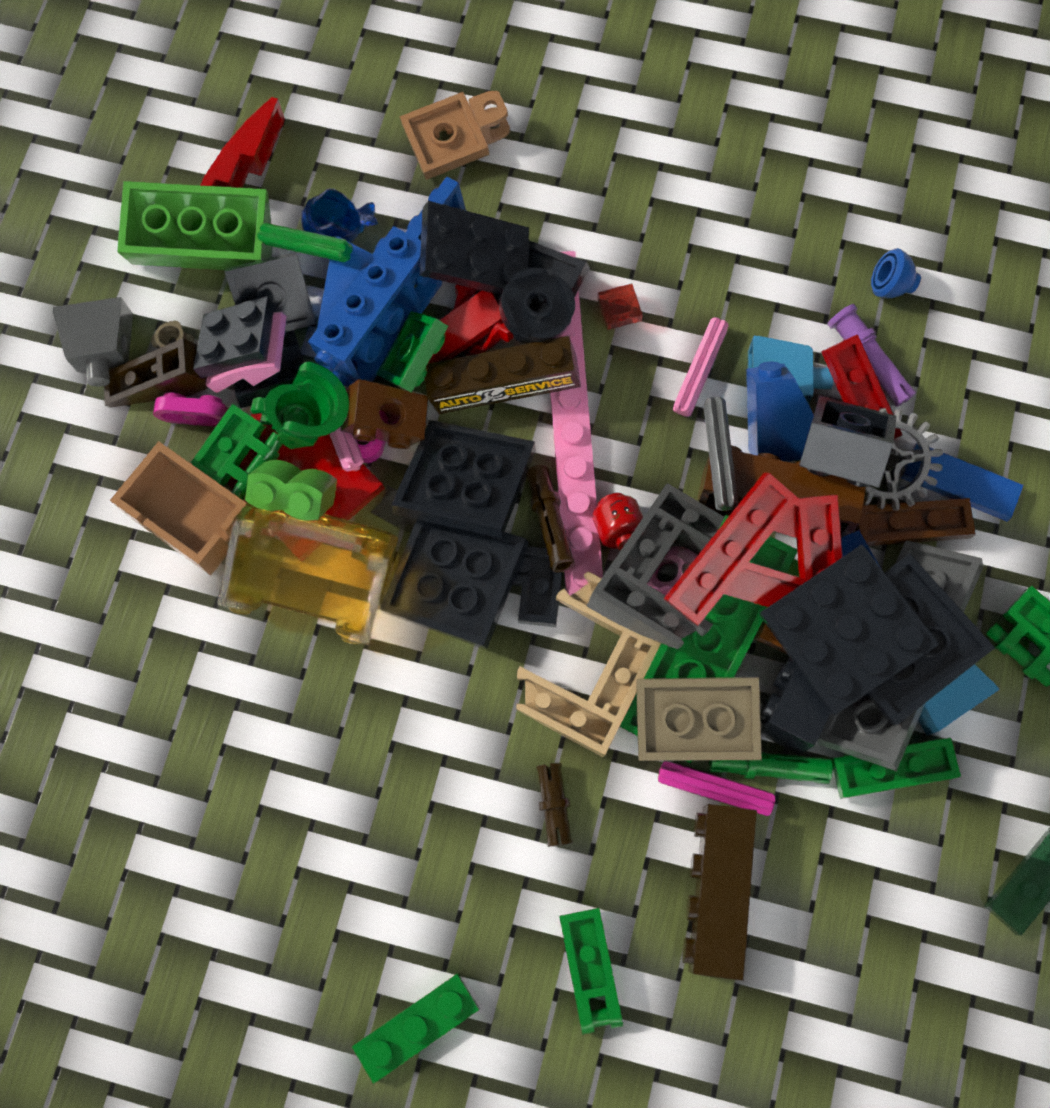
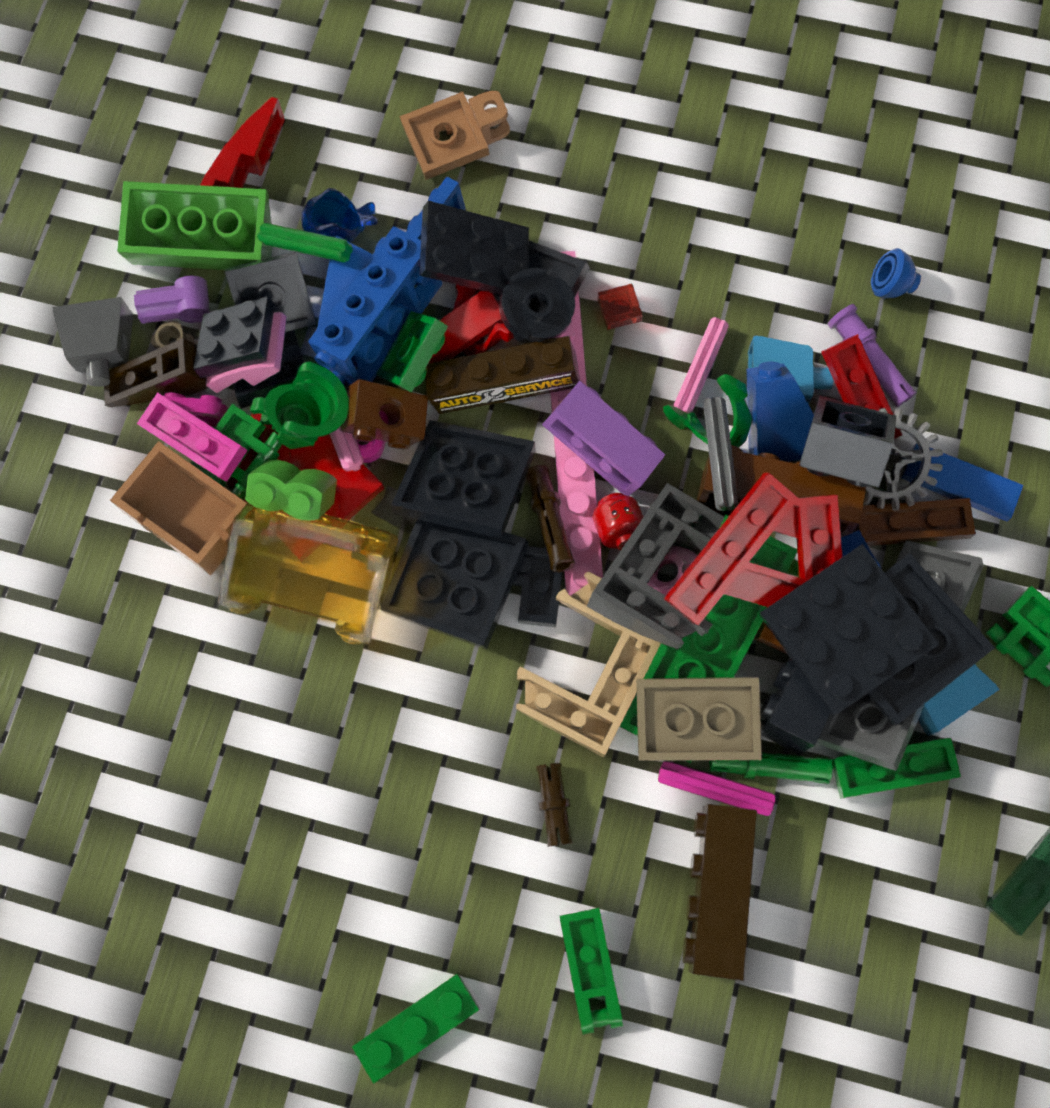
none -> medium lavender piece [134,276,210,324]
none -> dark pink plate [137,393,248,482]
none -> medium lavender brick [542,381,665,496]
none -> green helmet [663,374,752,448]

